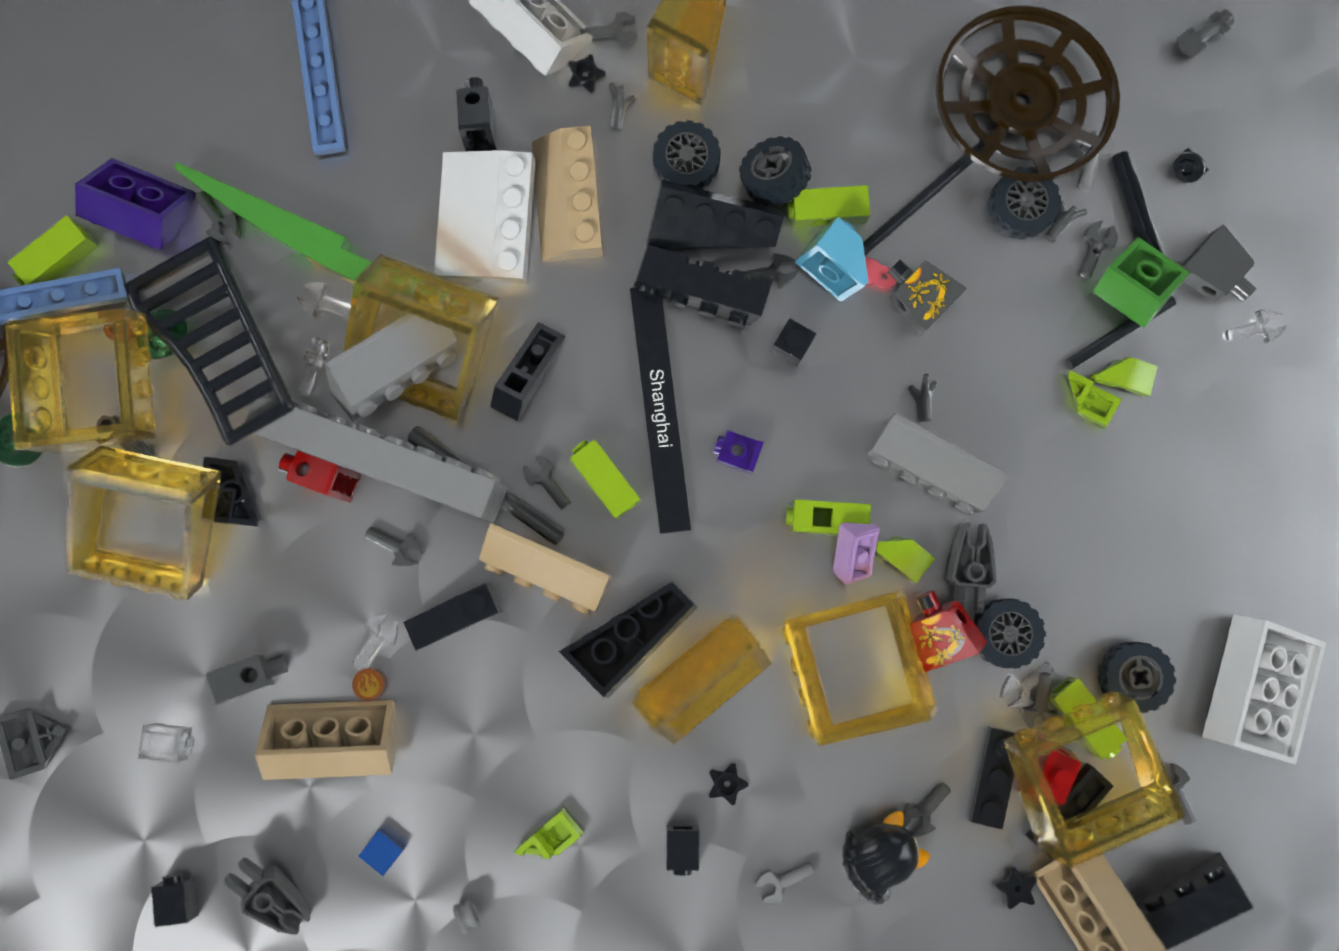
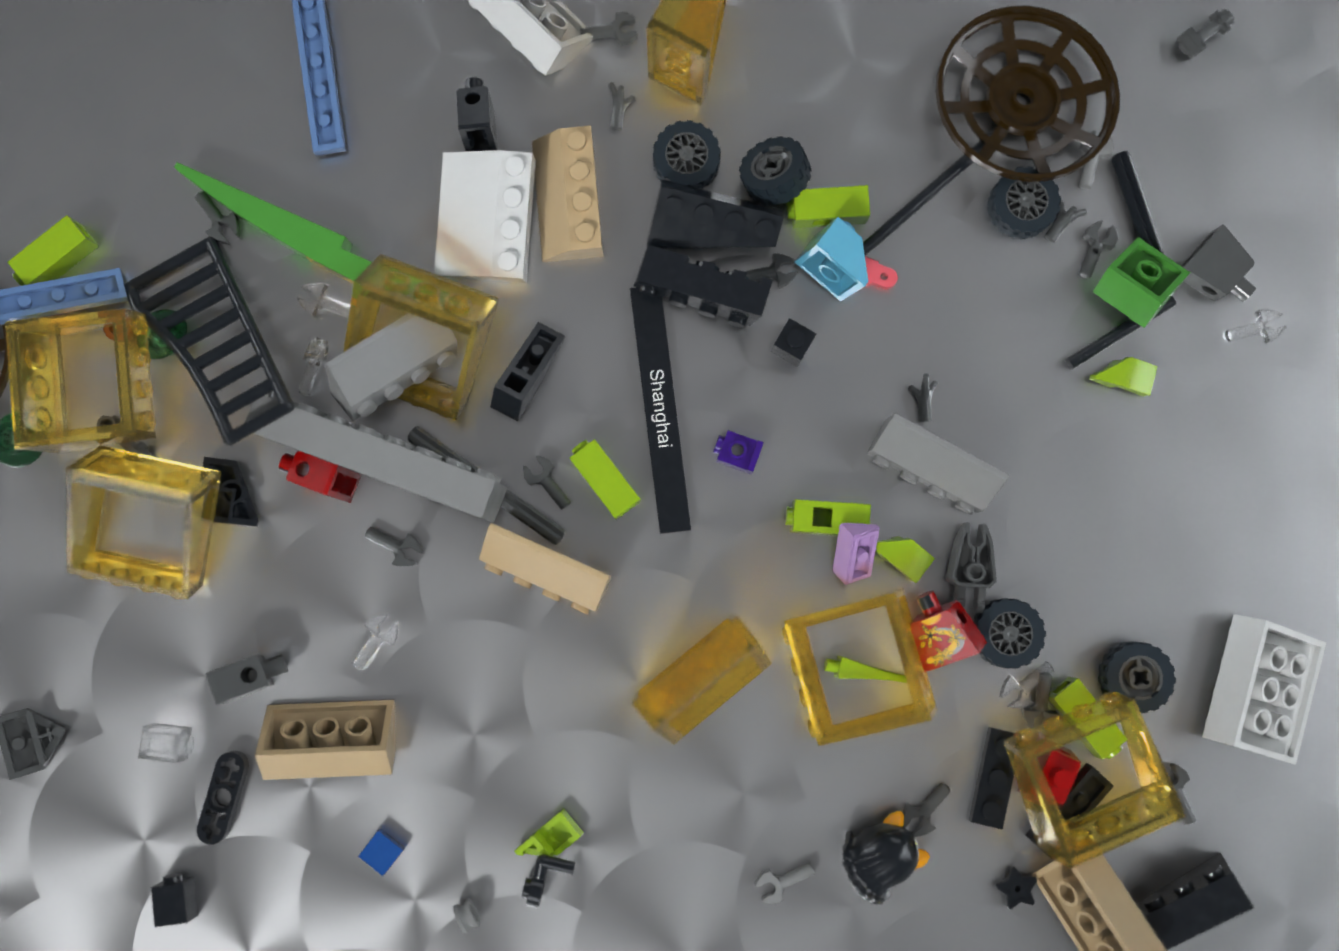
dark purple slope [75,158,195,250] -> none
dark grey hinge [224,858,311,935] -> none
dark orange tile [352,668,386,700] -> none
black slope [403,583,503,651] -> none
black wedge [559,582,698,698] -> none
black plate [568,54,606,93] -> none
black brick [666,825,699,876] -> none
black plate [709,763,749,805] -> none
dark grey torso [888,259,967,336] -> none
lime slope [1067,370,1122,429] -> none
black plate [1173,147,1210,183] -> none
none -> black beam [197,751,249,845]
none -> black plate [521,854,576,908]
none -> lime piece [824,655,910,683]

